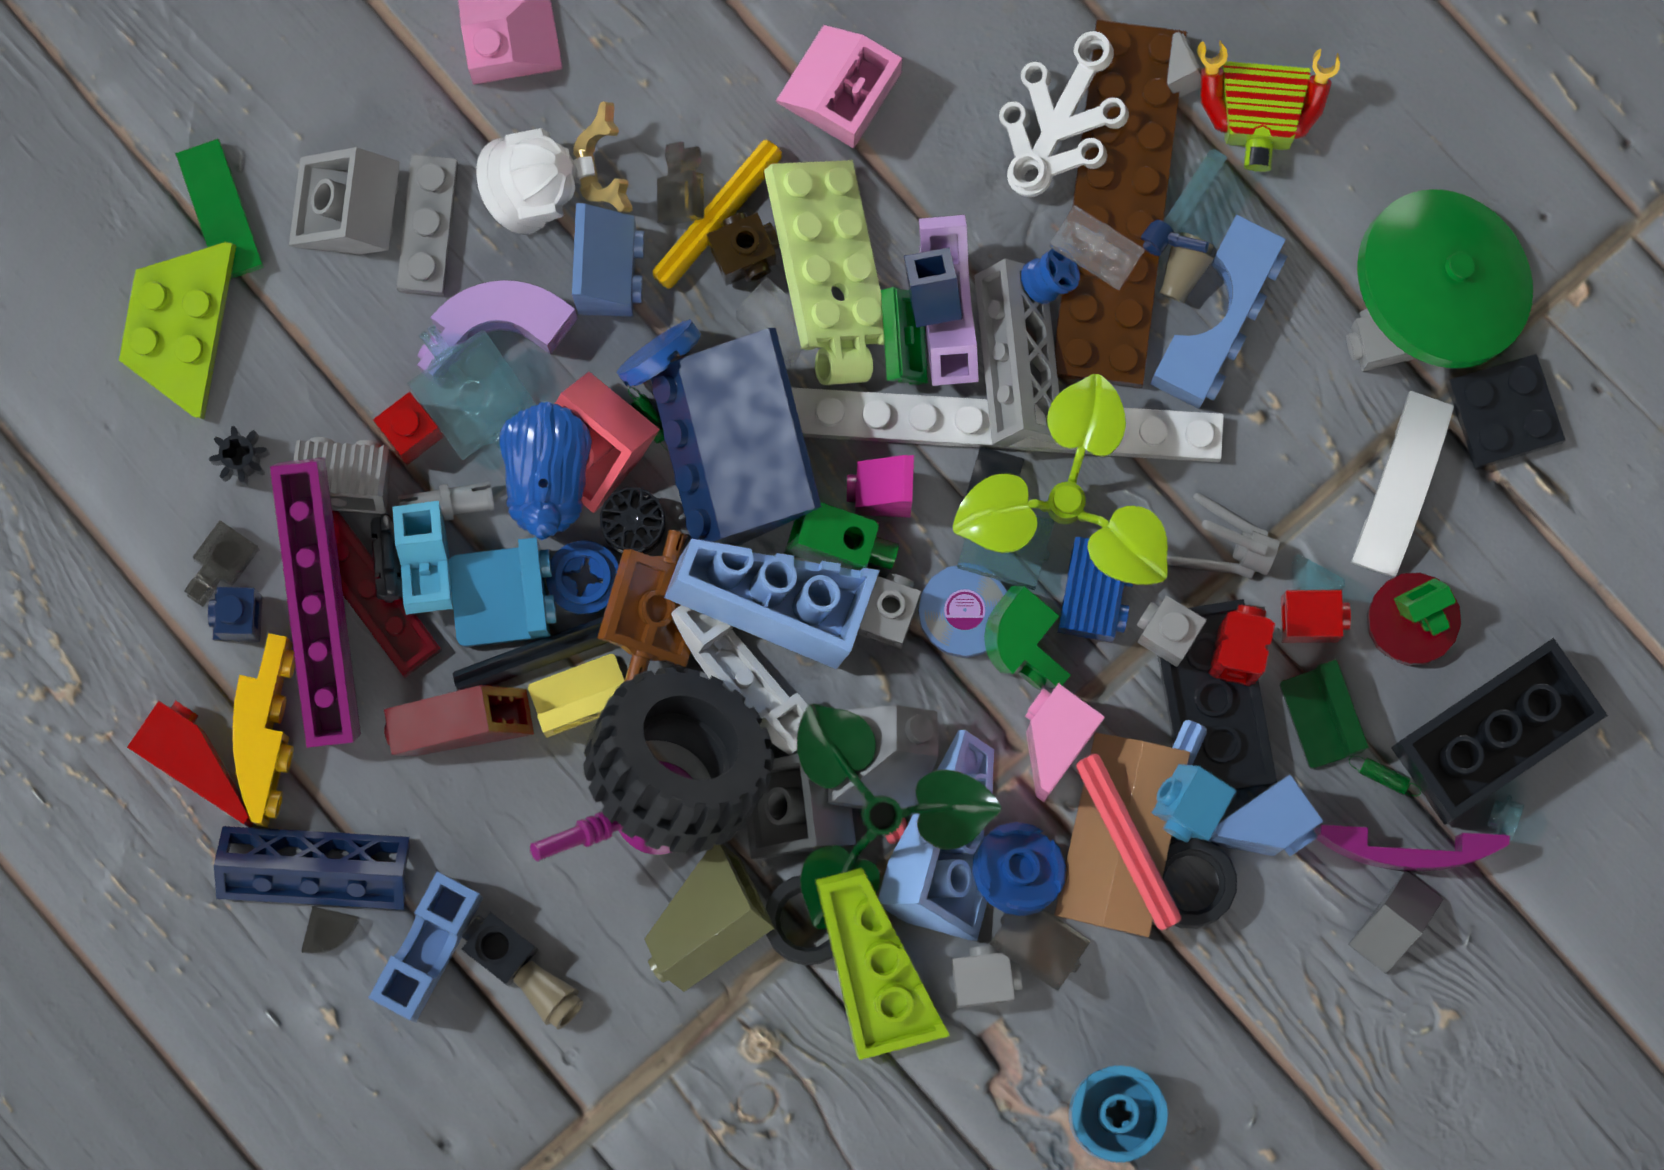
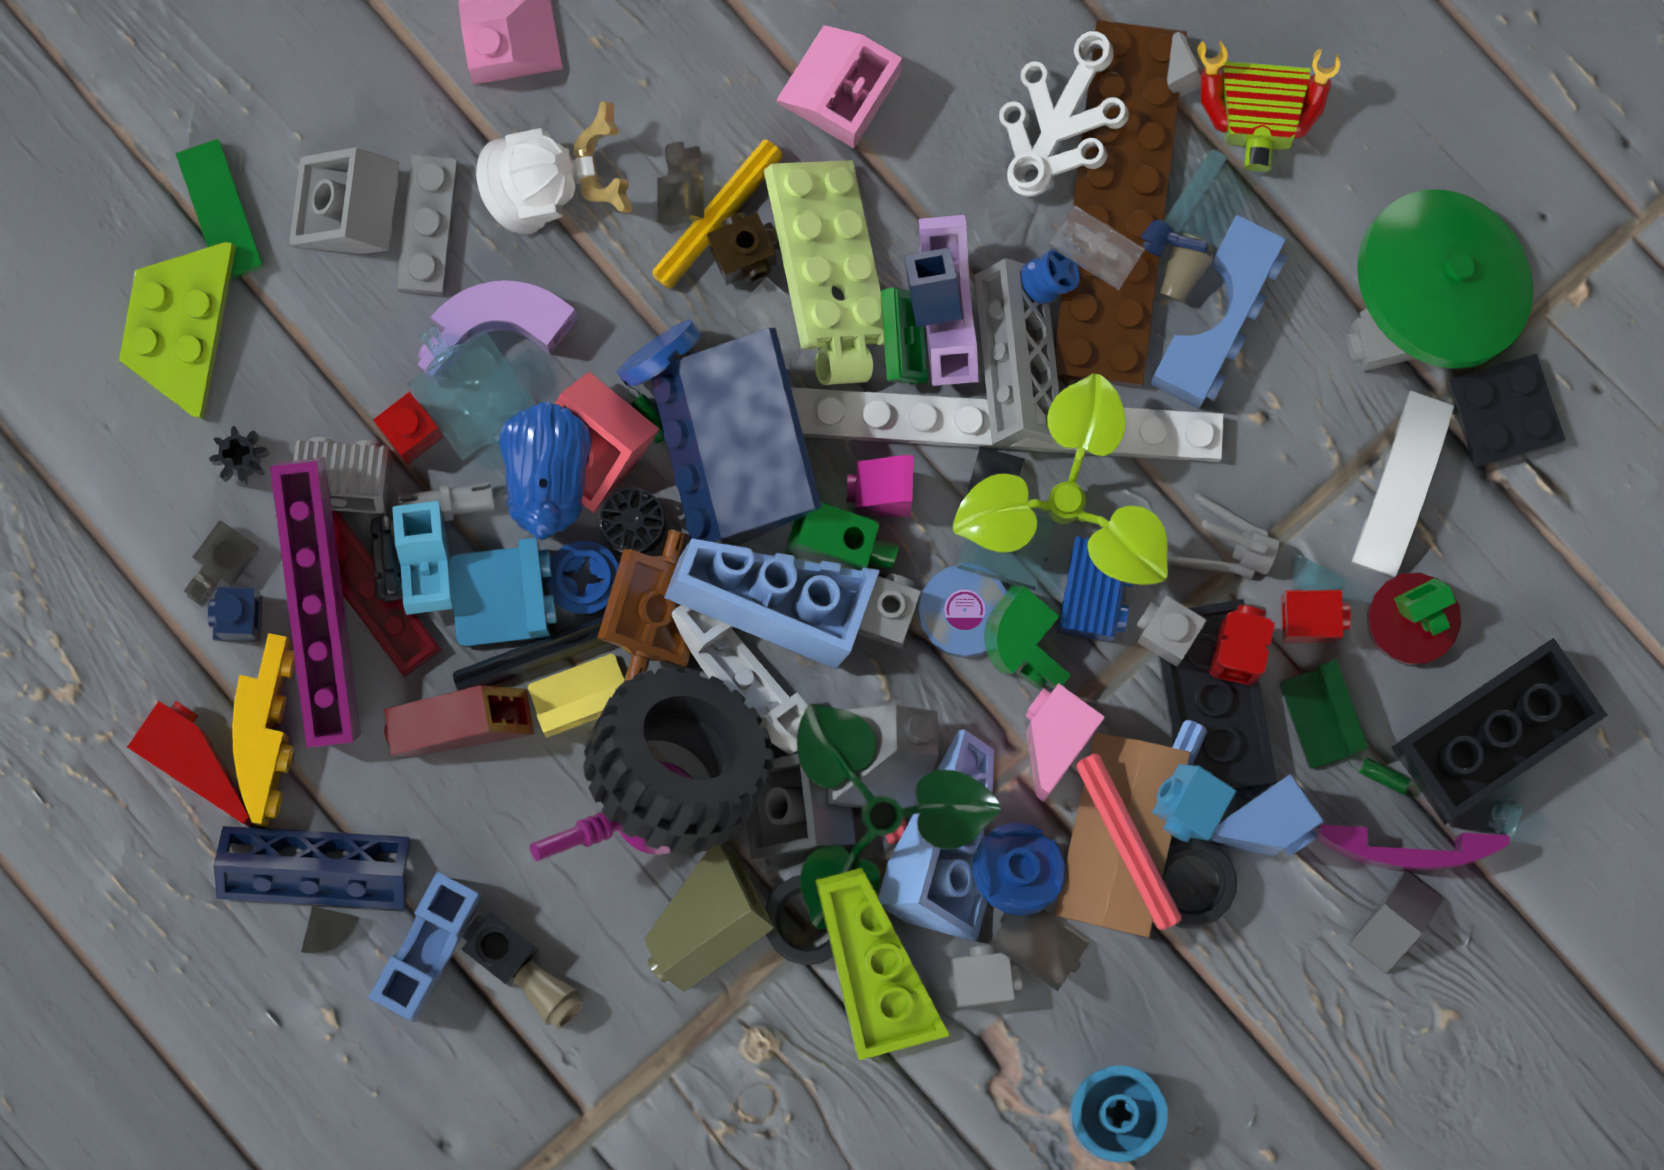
medium blue slope [572,203,645,317] -> none

